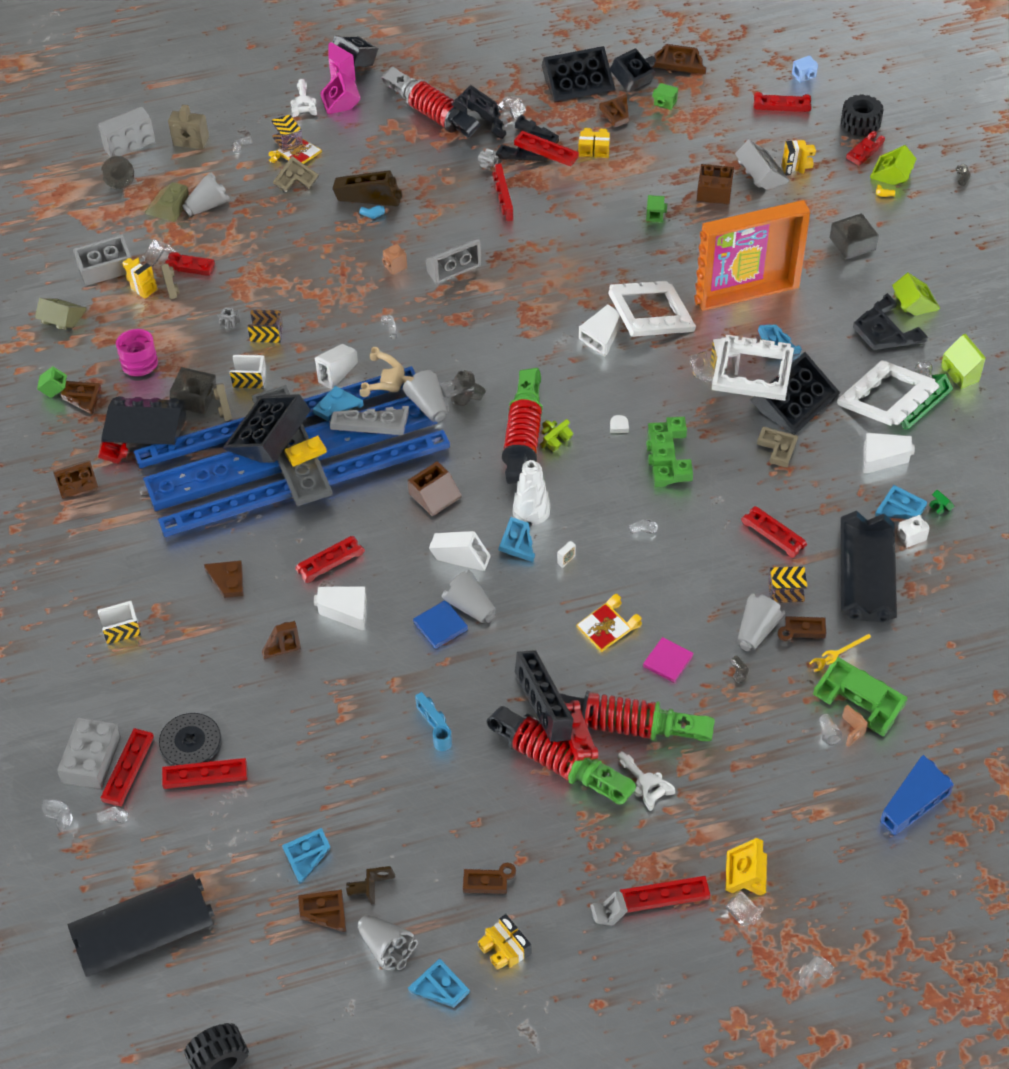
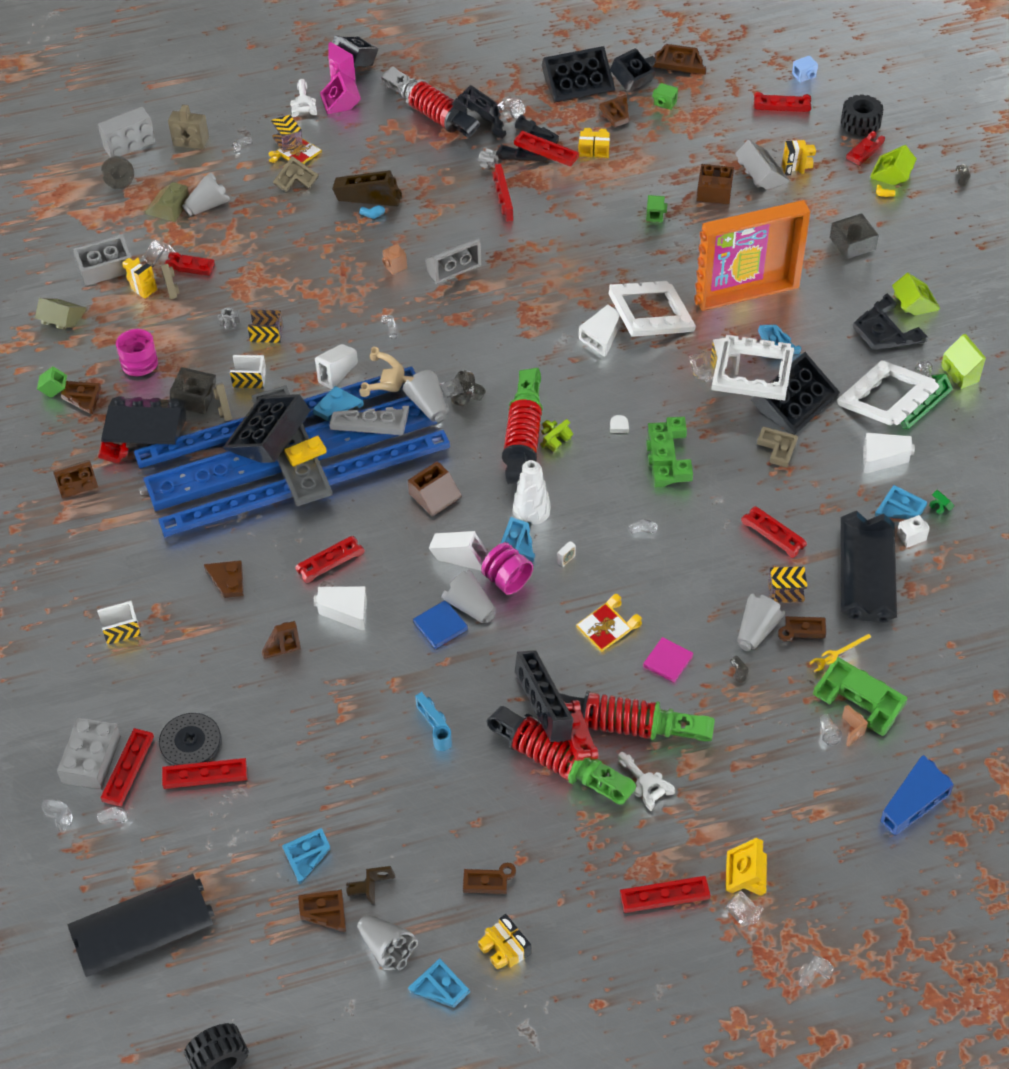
light grey bracket [590,891,628,926] -> none
none -> dark pink wheel [481,542,533,595]

